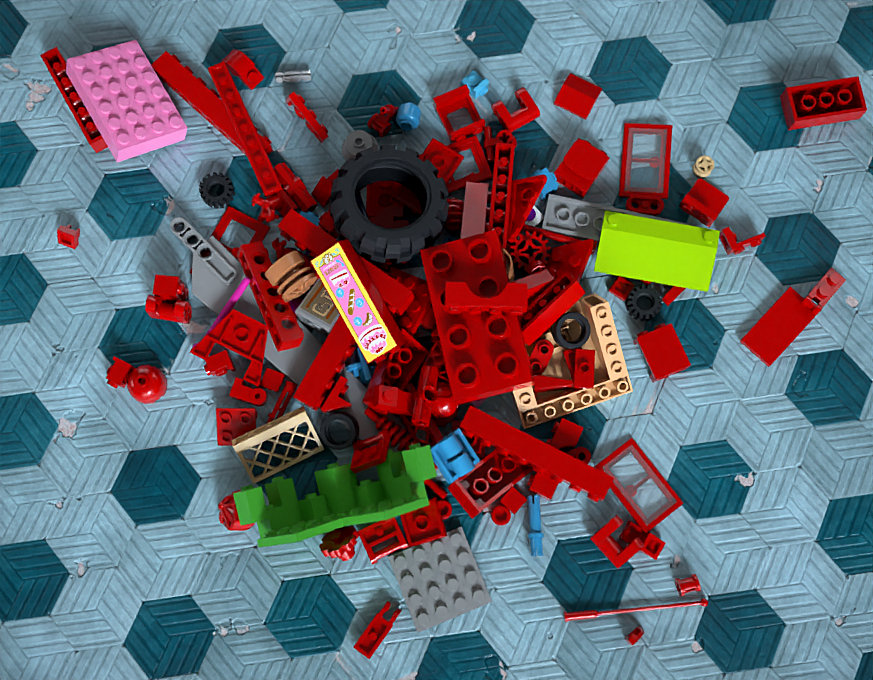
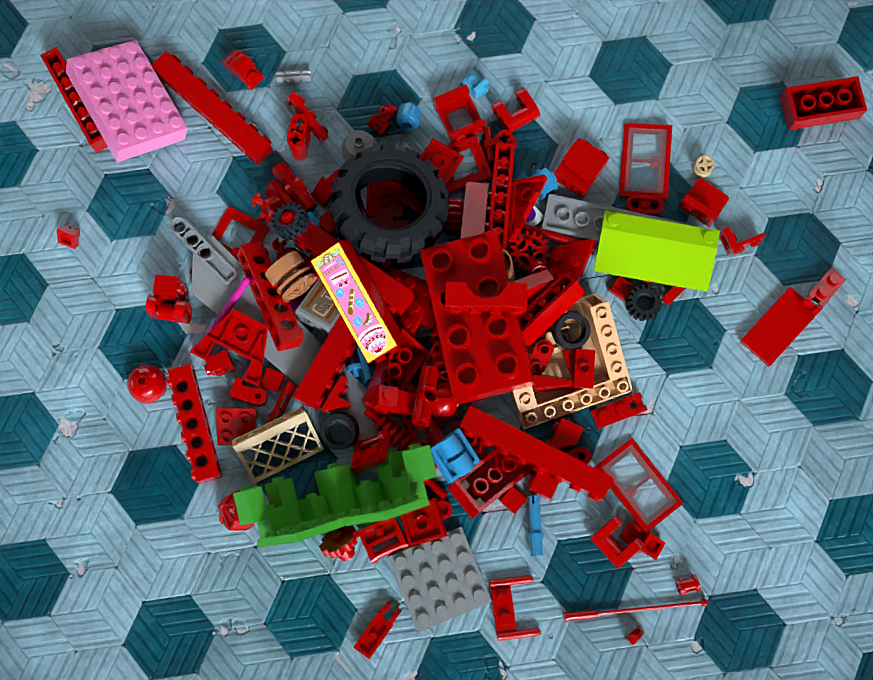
red brick [106,356,135,389] -> none
black tyre [199,172,235,209] -> none
red tile [207,61,283,197] -> none
red tile [491,505,511,526] -> none
red slope [554,73,603,120] -> none
red panel [633,323,691,383] -> none
none -> red brick [166,364,223,484]
none -> black wheel [271,202,309,240]
none -> red connector [287,114,311,161]
none -> red plate [489,575,541,641]
none -> red plate [590,392,648,430]

